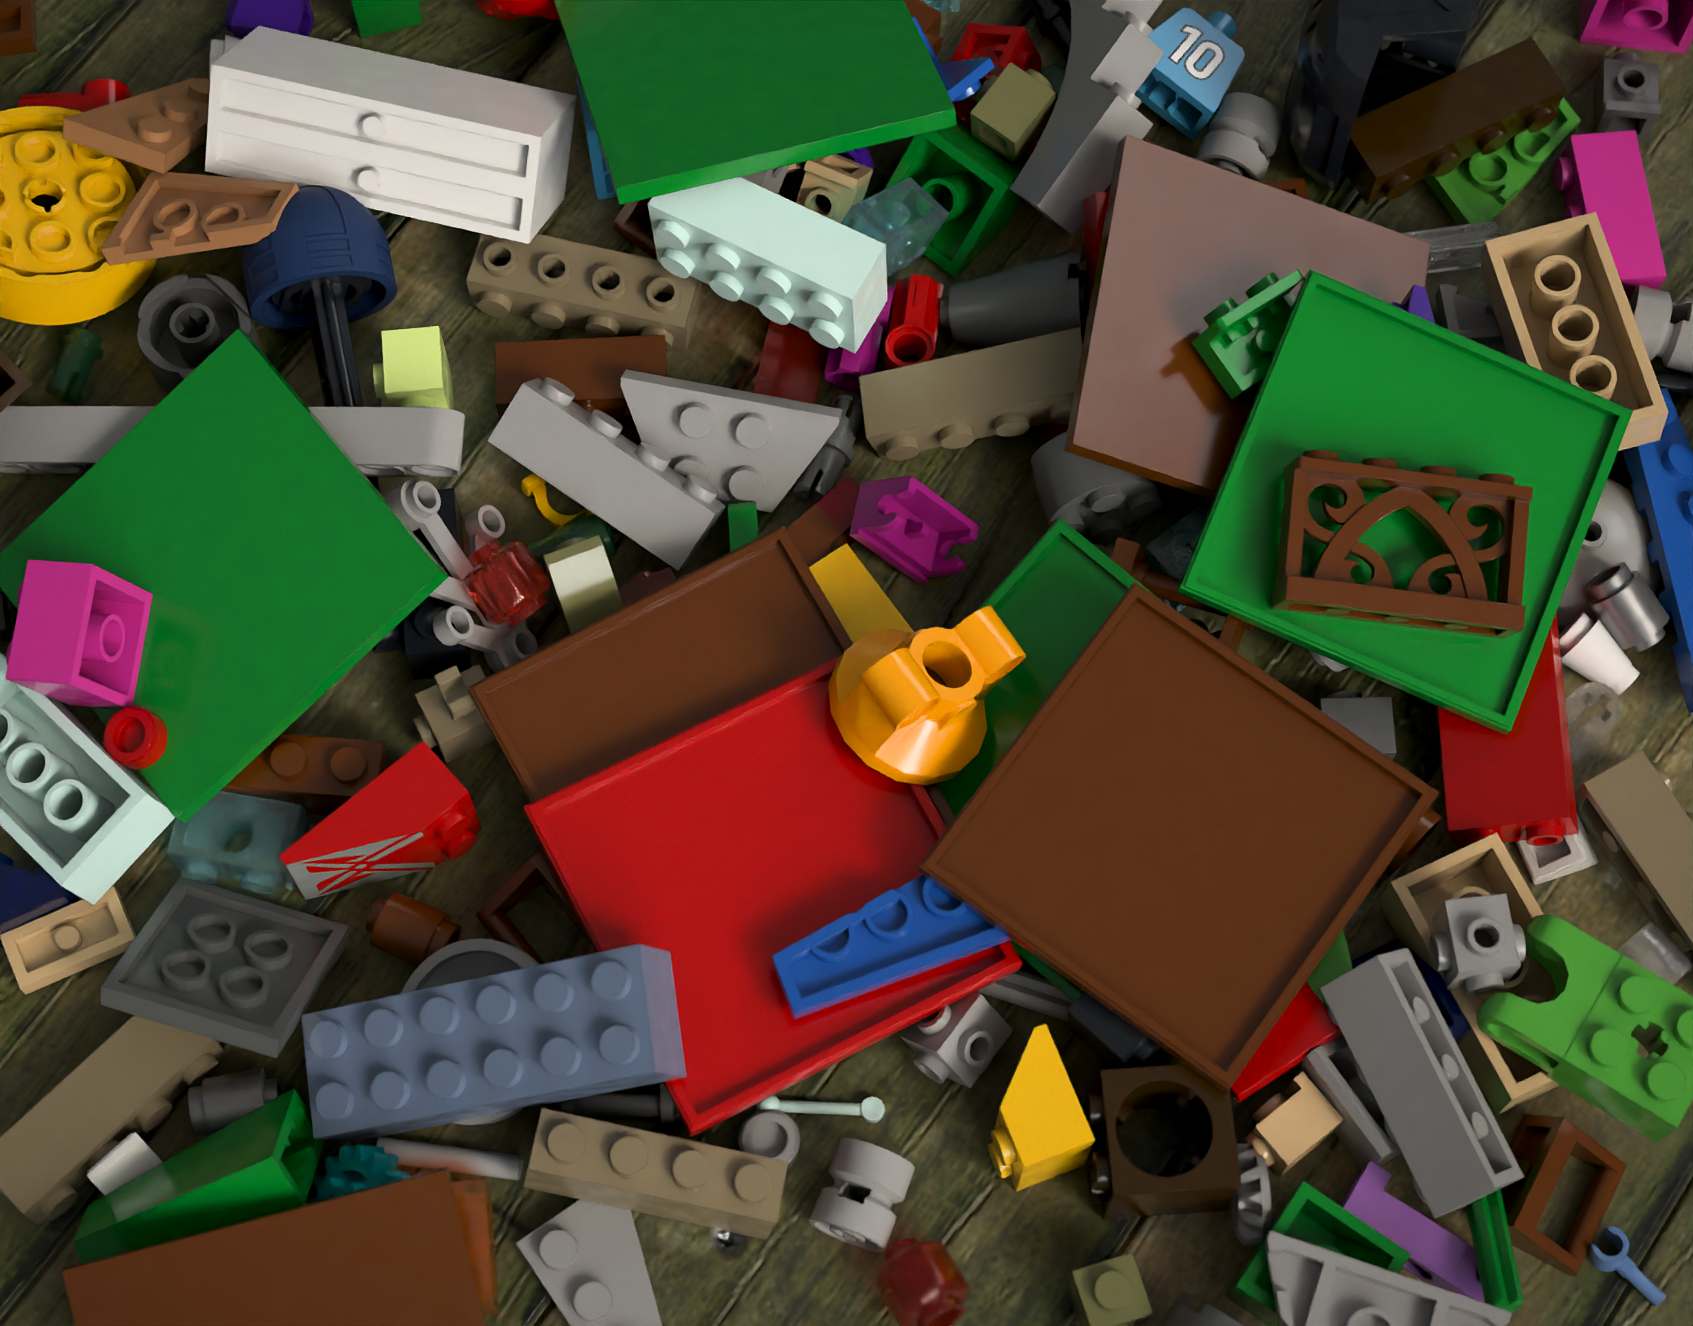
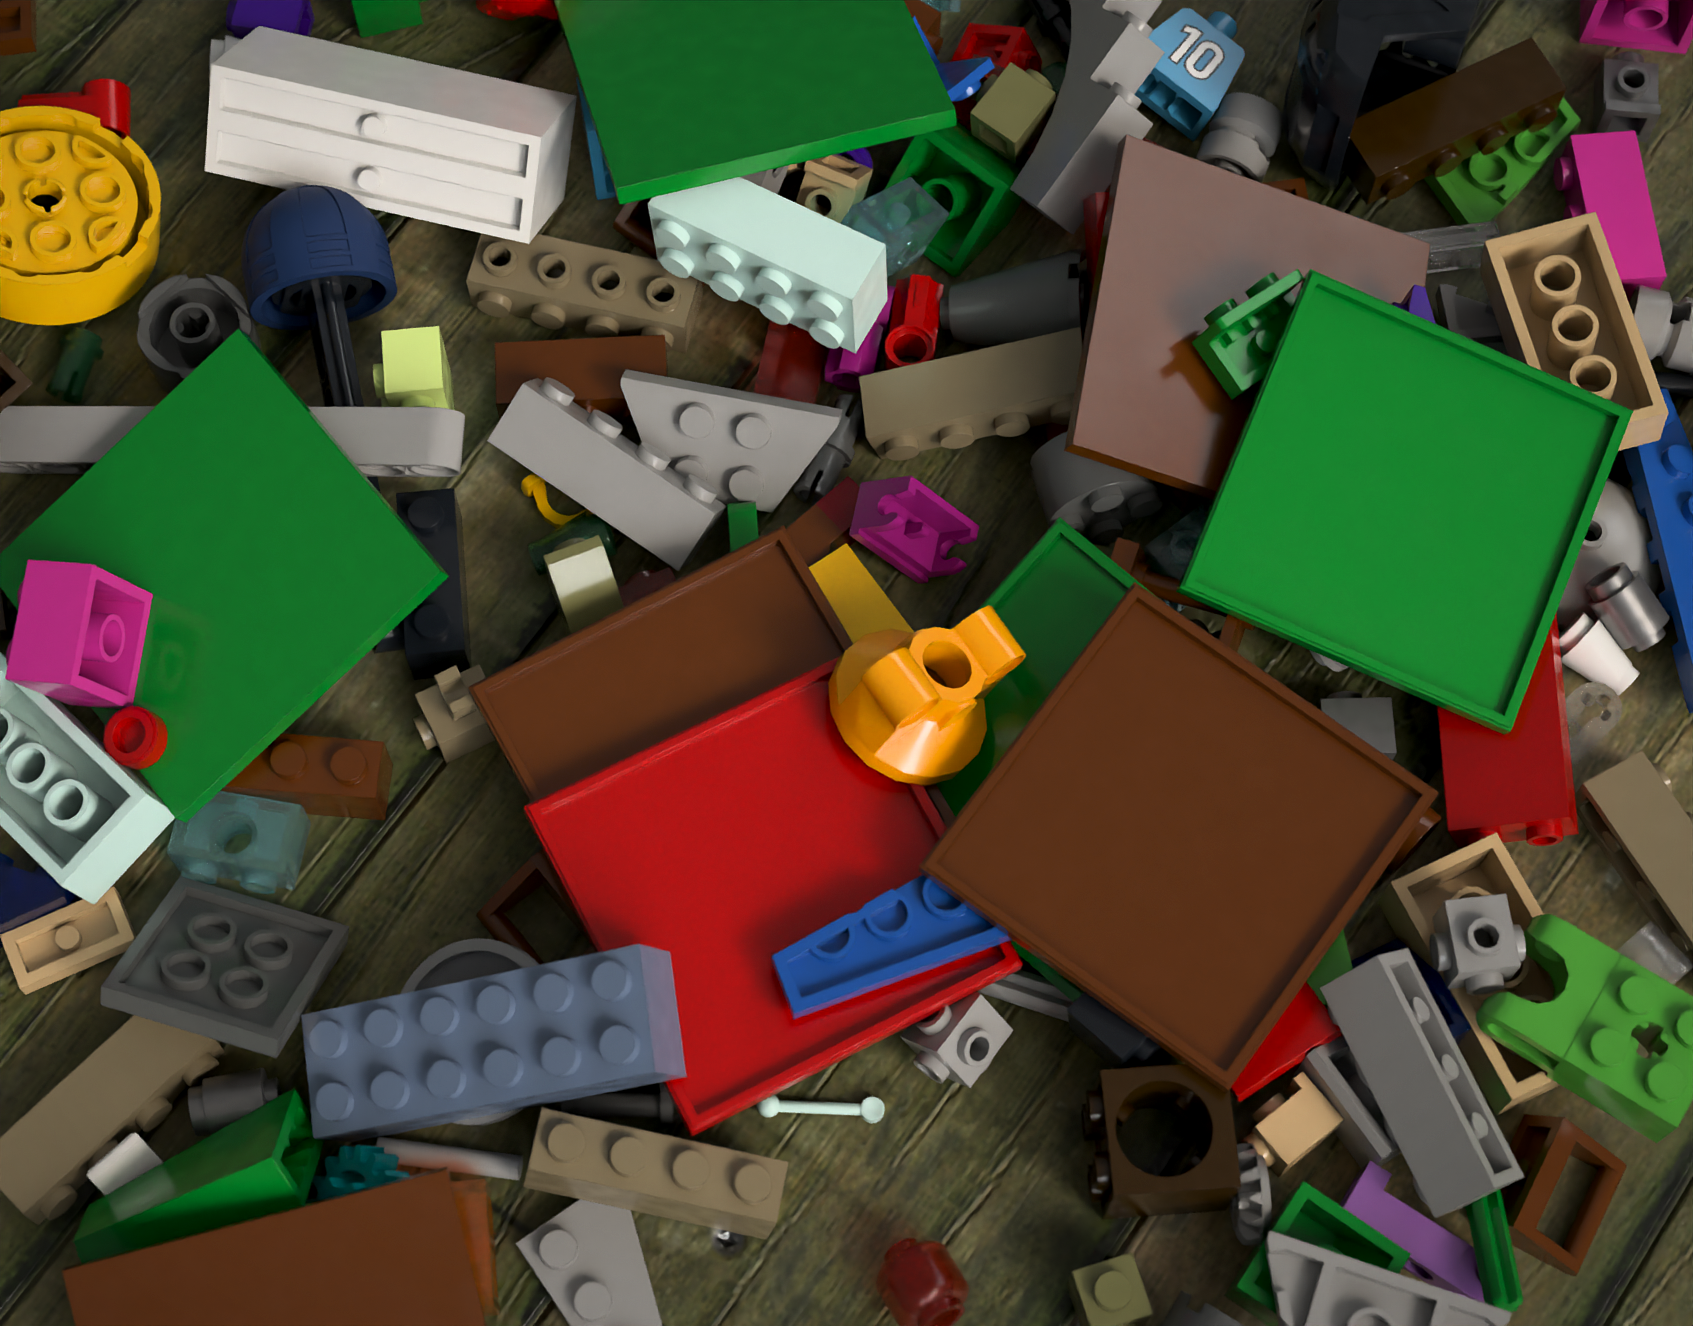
medium nougat wing [62,78,210,174] -> none
medium nougat wing [101,171,300,265] -> none
red slope [278,740,482,900] -> none
reddish brown brick [366,891,461,967] -> none
light grey plant [386,479,539,673] -> none
clear red head [462,538,551,629] -> none
light grey tile [738,1109,800,1169] -> none
light grey wheel [809,1138,915,1252] -> none
yellow slope [988,1024,1095,1192] -> none
reddish brown fence [1271,450,1533,639] -> none
white slope [1515,814,1598,885] -> none
medium blue hand [1588,1226,1666,1307] -> none

